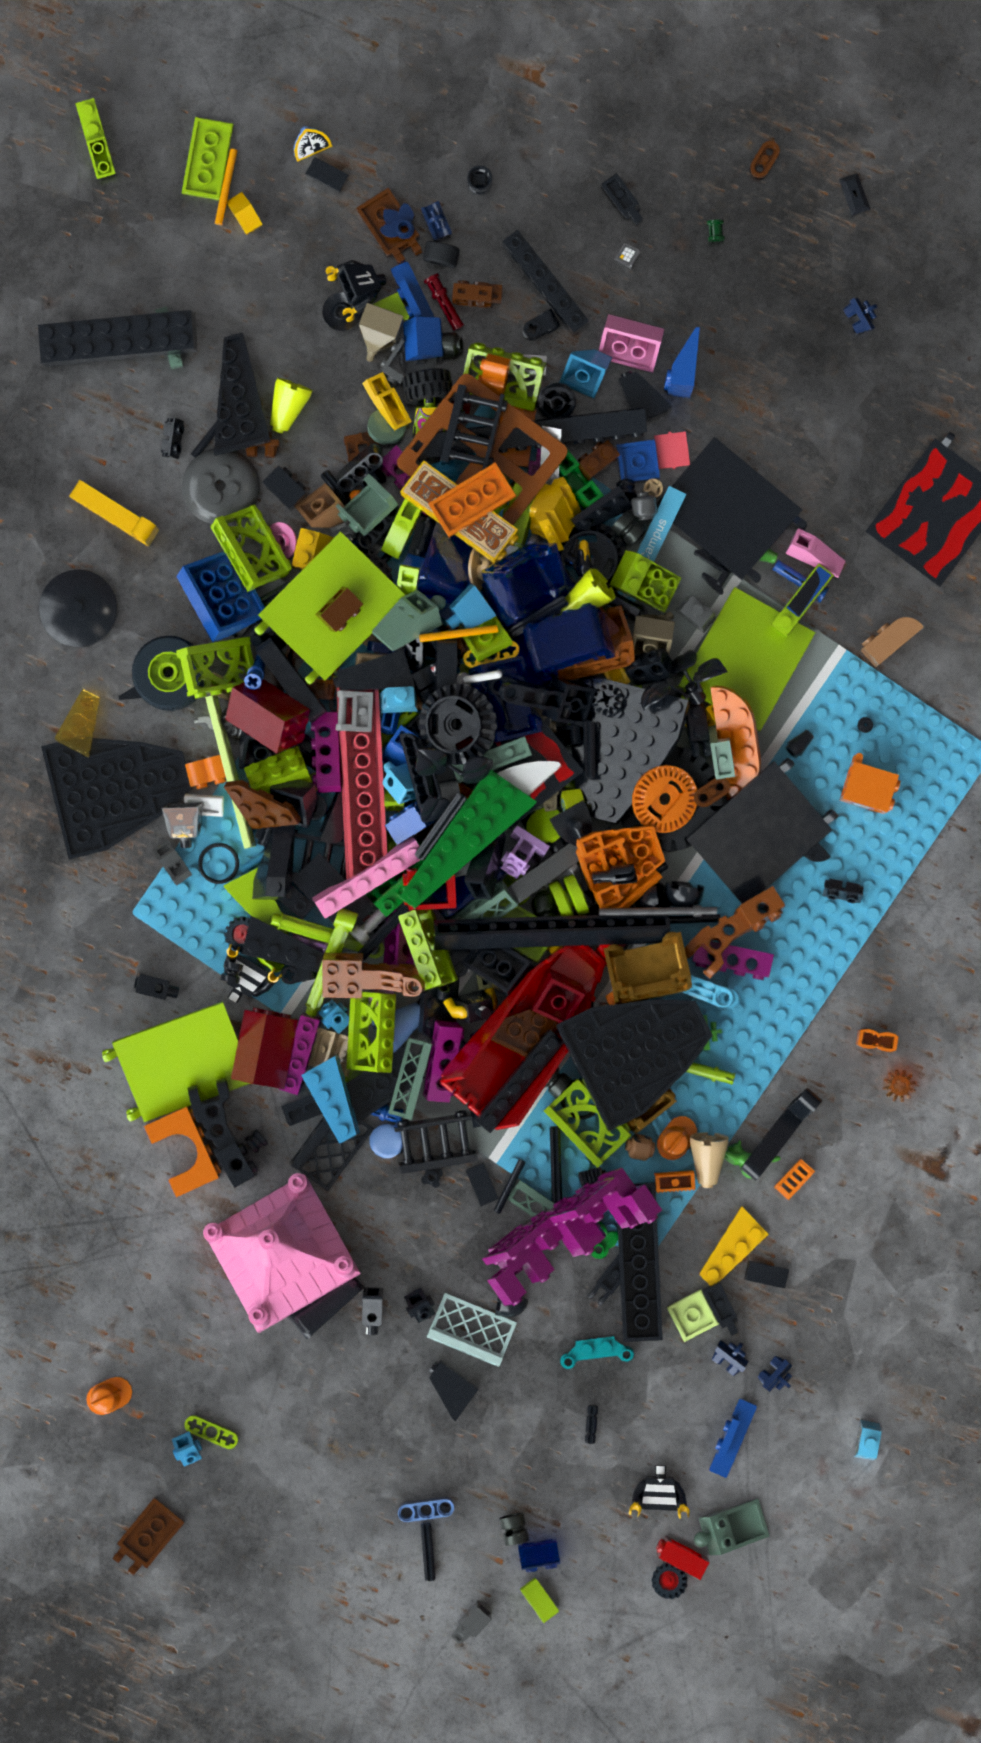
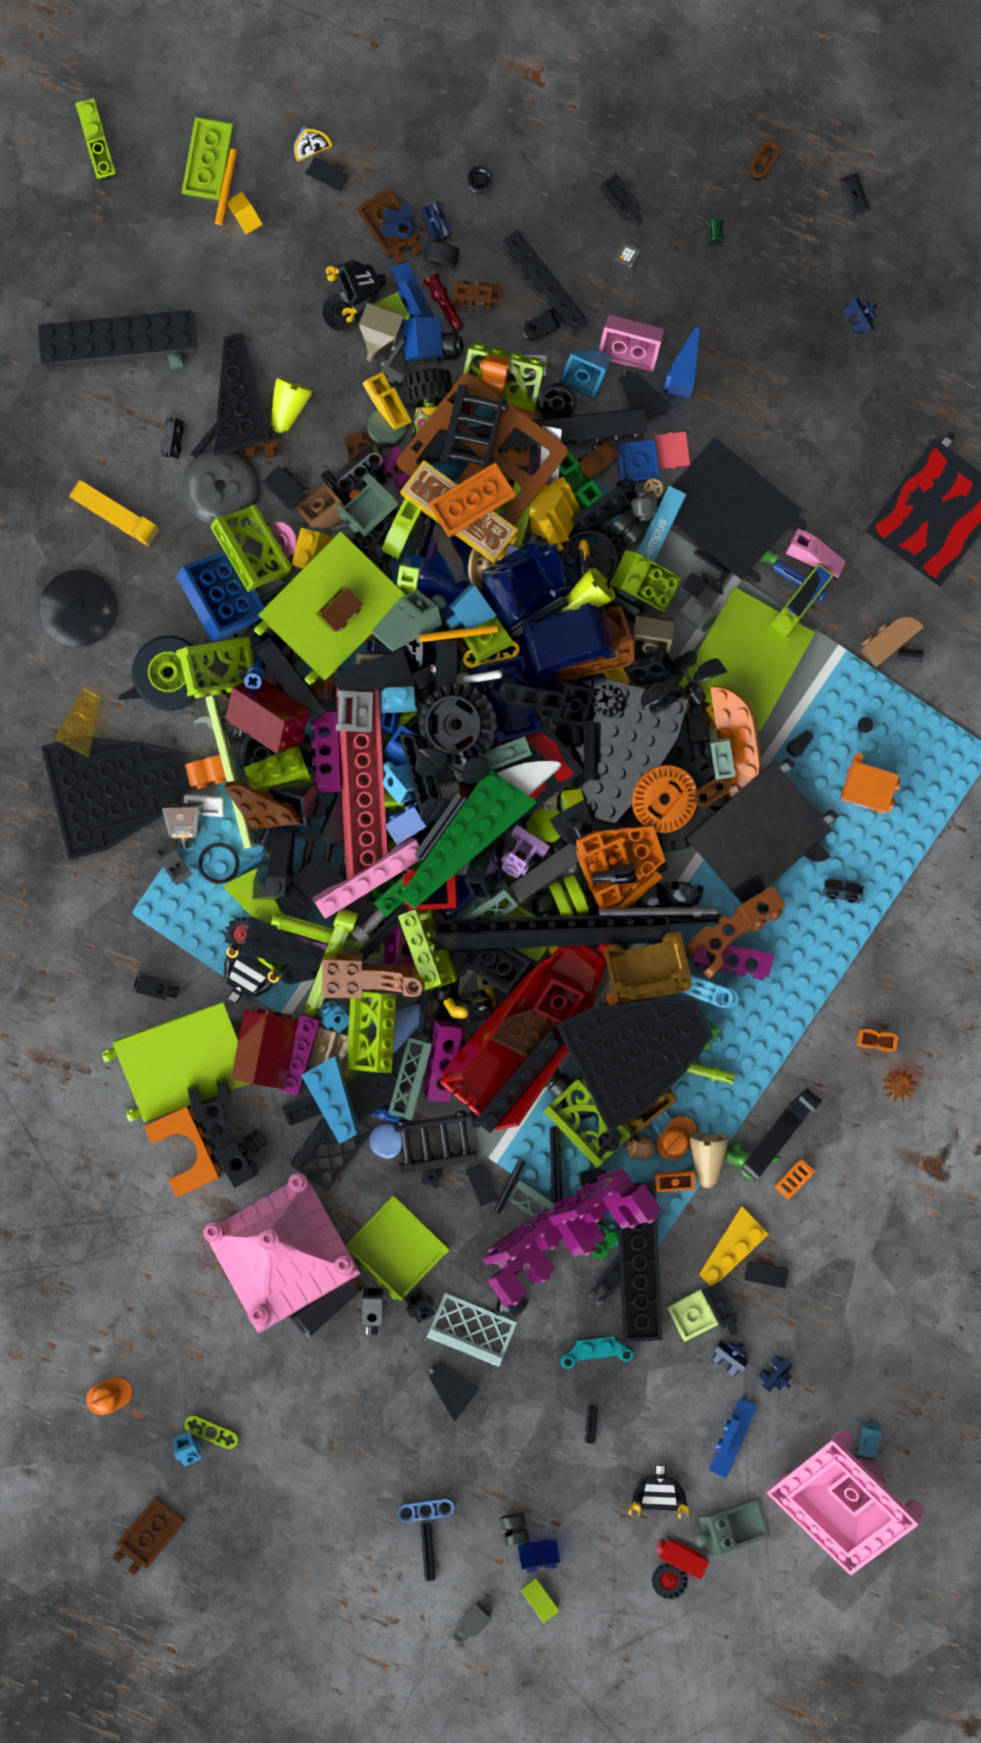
black wheel [220,961,244,984] -> none
none -> lime panel [345,1195,450,1301]
none -> black wheel [598,1132,620,1152]
none -> black piece [680,572,707,598]
none -> bright pink piece [767,1430,924,1575]
none -> black pin [898,647,924,662]

